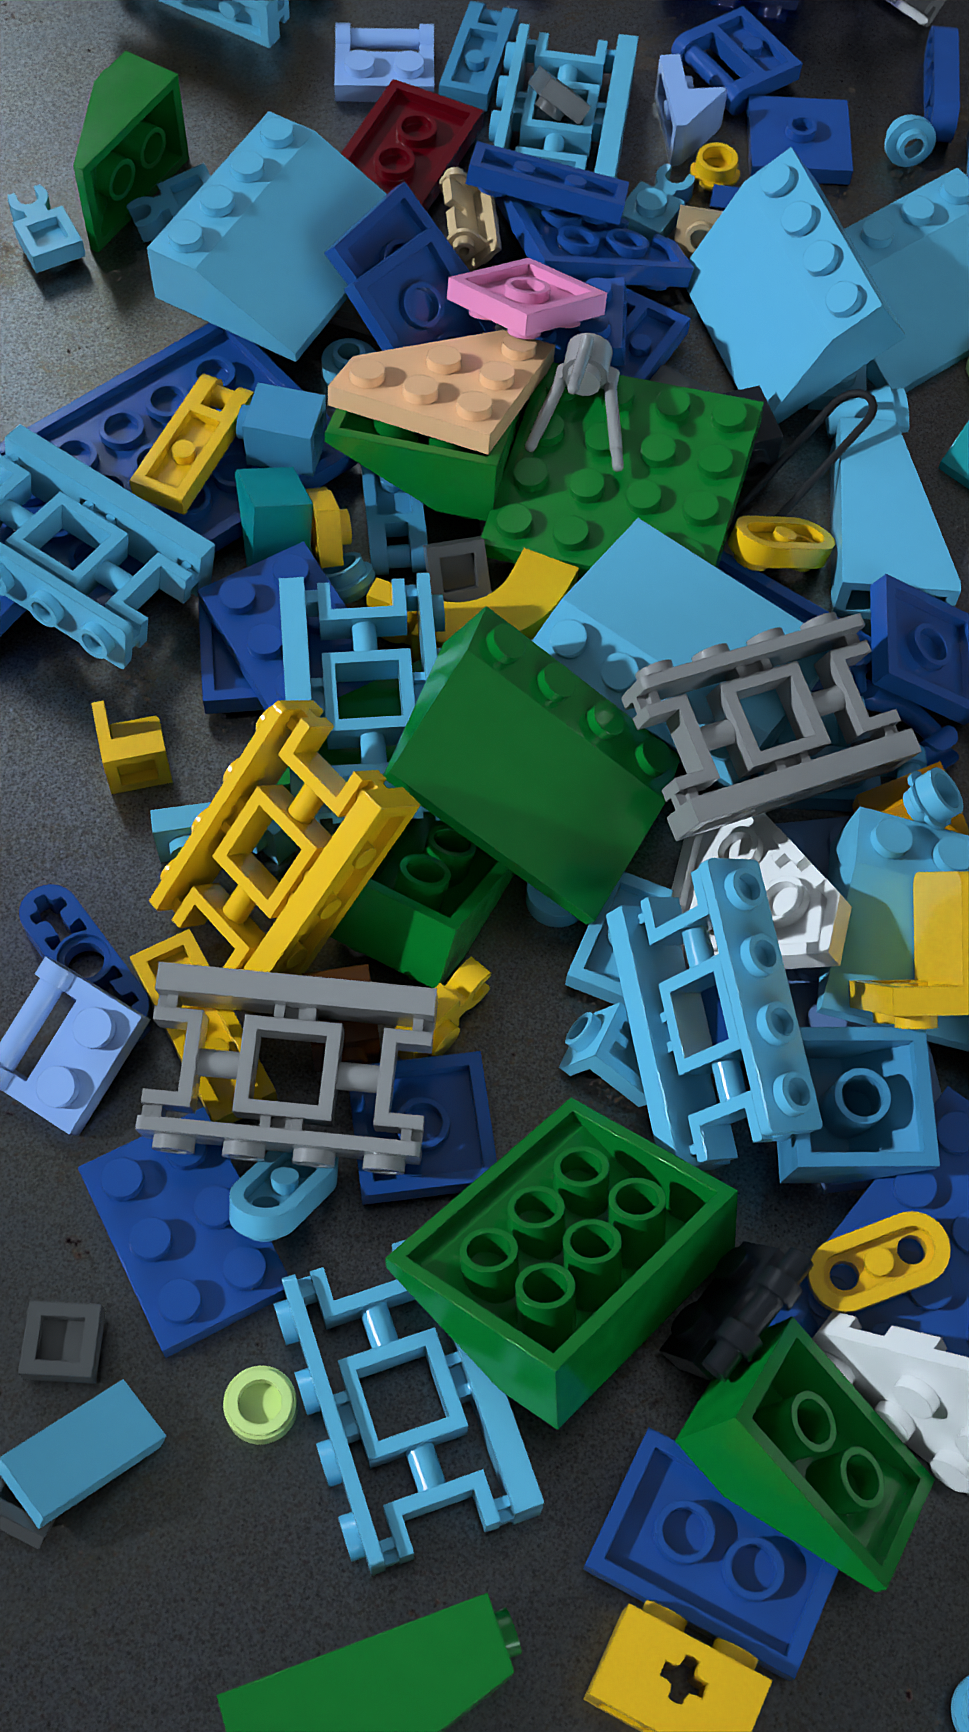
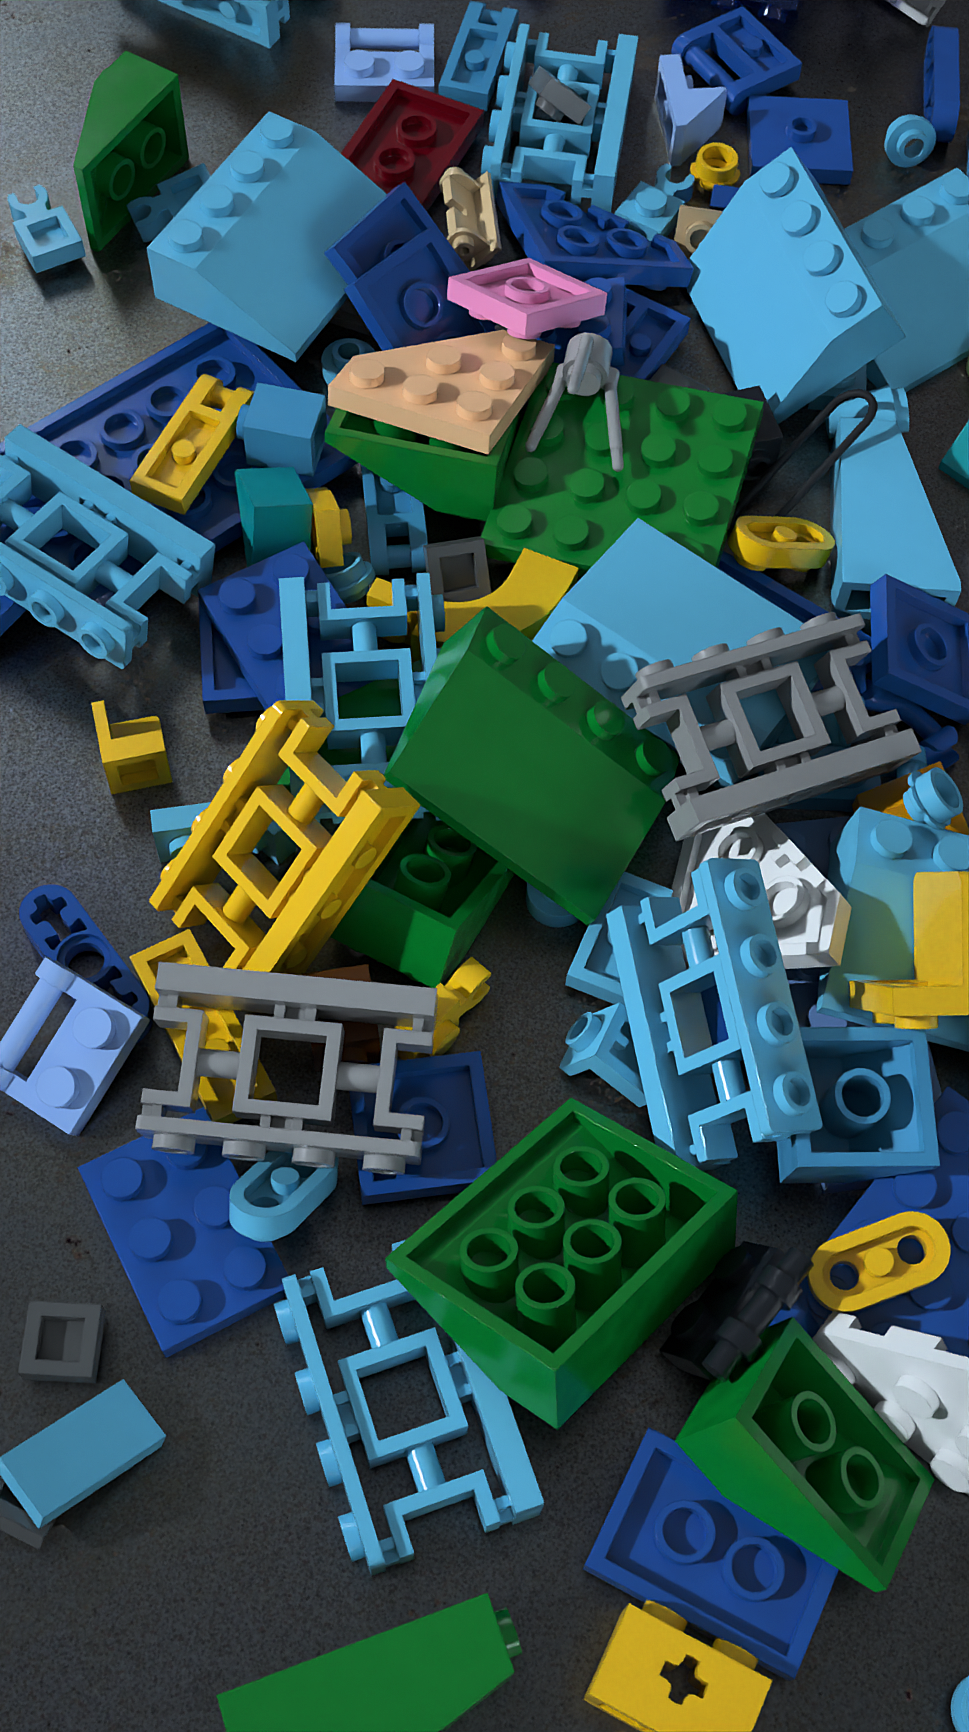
yellowish green tile [223,1366,298,1445] -> none
blue plate [465,141,629,225] -> none

